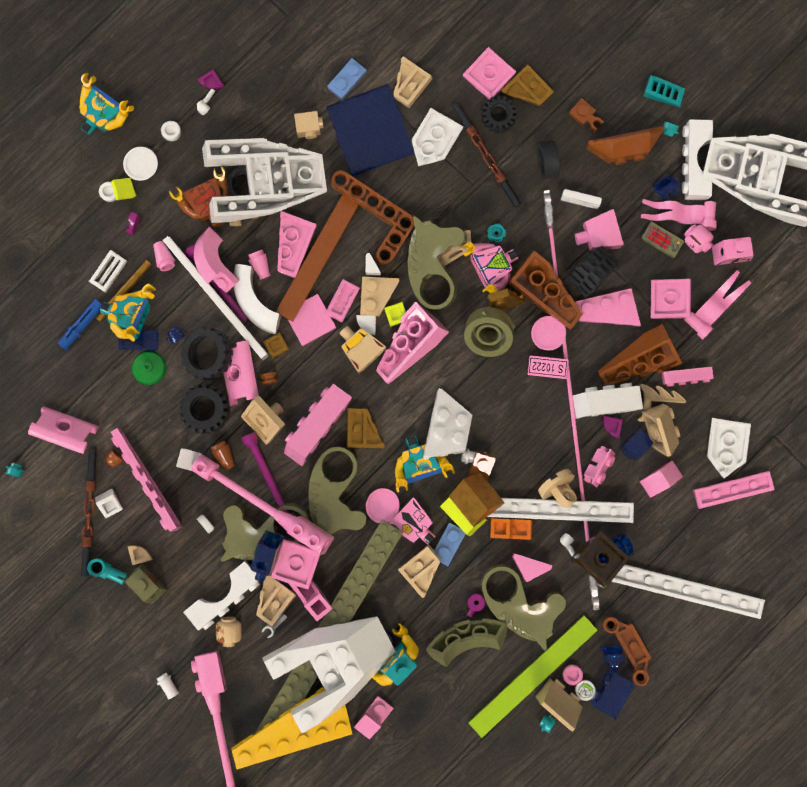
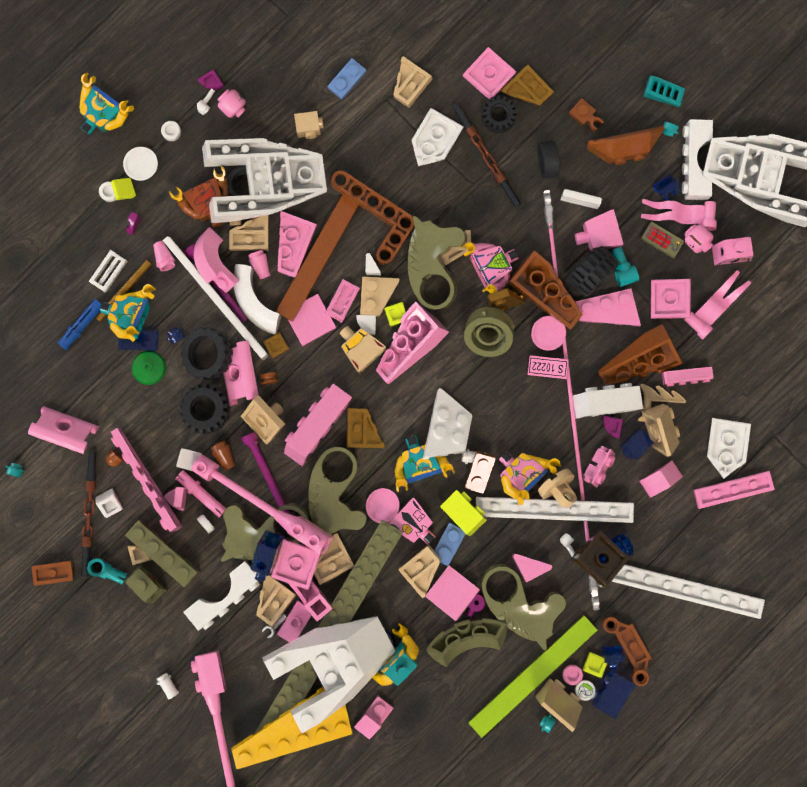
tan head [216,617,242,647] -> none
clear blue piece [326,84,415,176] -> none
pearl gold slope [449,473,505,527] -> none
teal plate [487,224,506,243] -> none
orange slope [490,518,533,540] -> none
none -> dark orange plate [32,561,75,586]
none -> olive arch [125,520,201,587]
none -> bright pink tile [164,487,187,511]
none -> bright pink pin [175,470,226,518]
none -> bright pink head [217,89,246,118]
none -> tan wing [229,215,269,251]
none -> bright pink plate [277,600,312,643]
none -> tan wing [314,533,354,586]
none -> bright pink tile [425,566,480,621]
none -> torso [499,452,561,505]
none -> neon yellow tile [583,652,608,678]
none -> teal pin [611,247,639,287]

